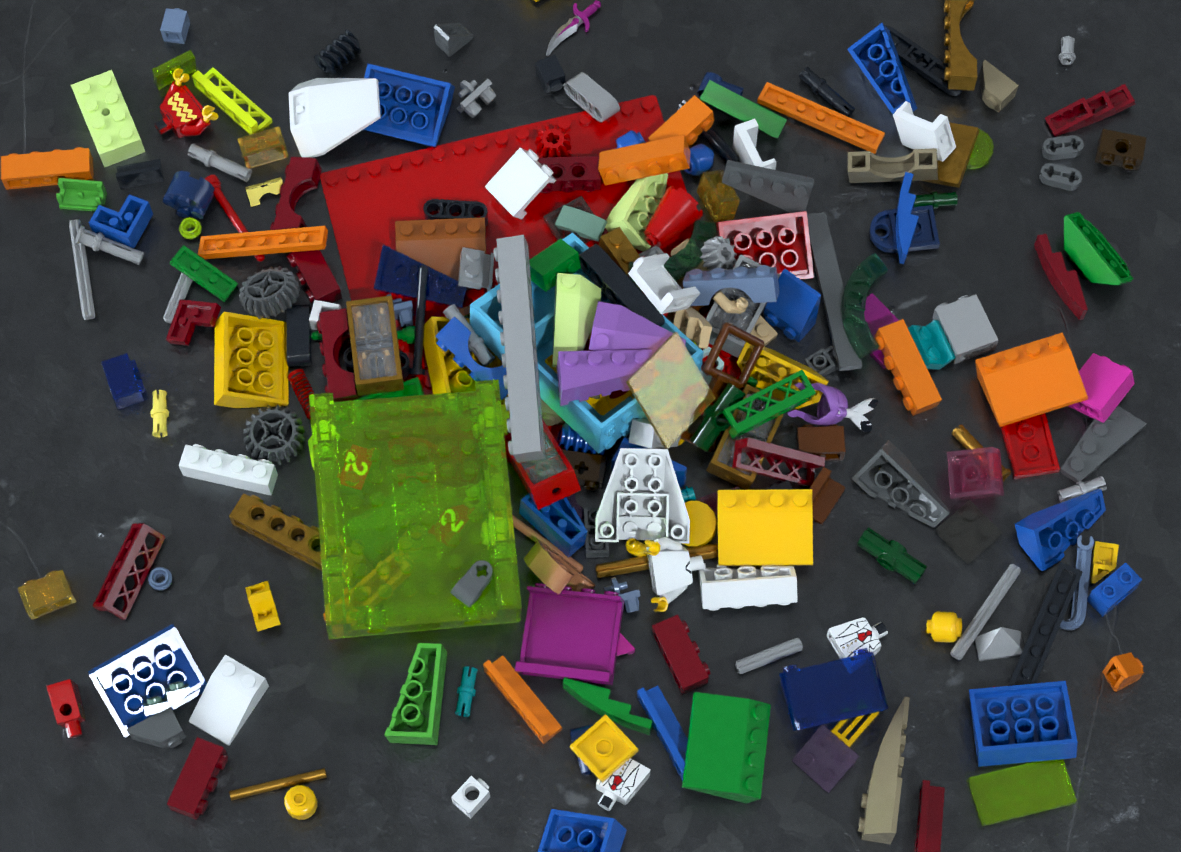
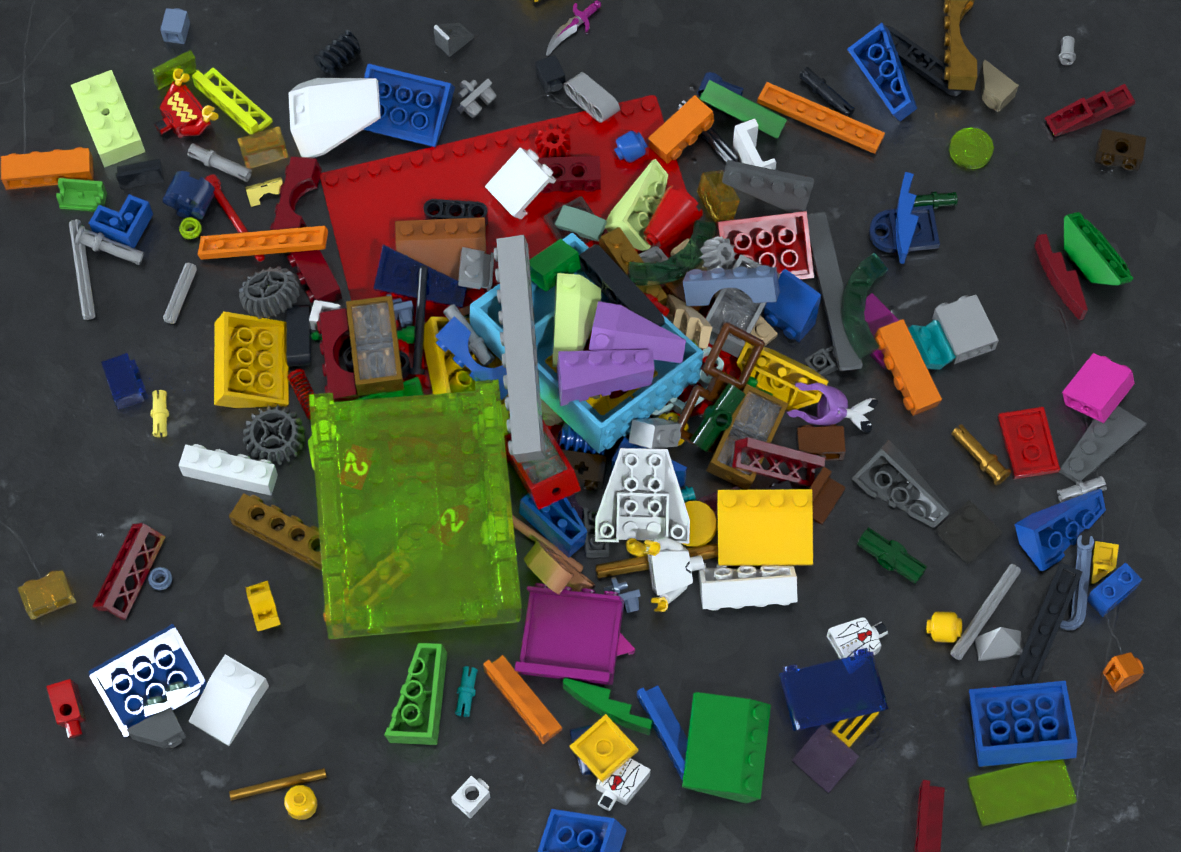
dark red plate [166,300,221,346] -> none
dark red brick [167,737,228,820] -> none
green tile [170,245,238,302] -> none
dark grey piece [451,560,493,608] -> none
orange brick [598,135,691,185] -> none
clear yellow piece [626,332,716,449] -> none
white panel [628,253,700,314] -> none
dark red brick [651,614,711,695] -> none
blue head [684,144,714,176] -> none
tan arm [713,291,748,314] -> none
green fence [722,370,816,440] -> none
light grey axle [735,638,803,674] -> none
dark tan arch [848,148,938,183] -> none
dark tan wedge [858,697,910,844] -> none
white panel [893,101,956,162] -> none
pearl gold tile [919,122,979,188] -> none
clear pink brick [947,447,1004,501] -> none
orange slope [975,332,1088,427] -> none
dark grey beam [1039,163,1082,191] -> none
dark grey beam [1041,135,1084,160] -> none

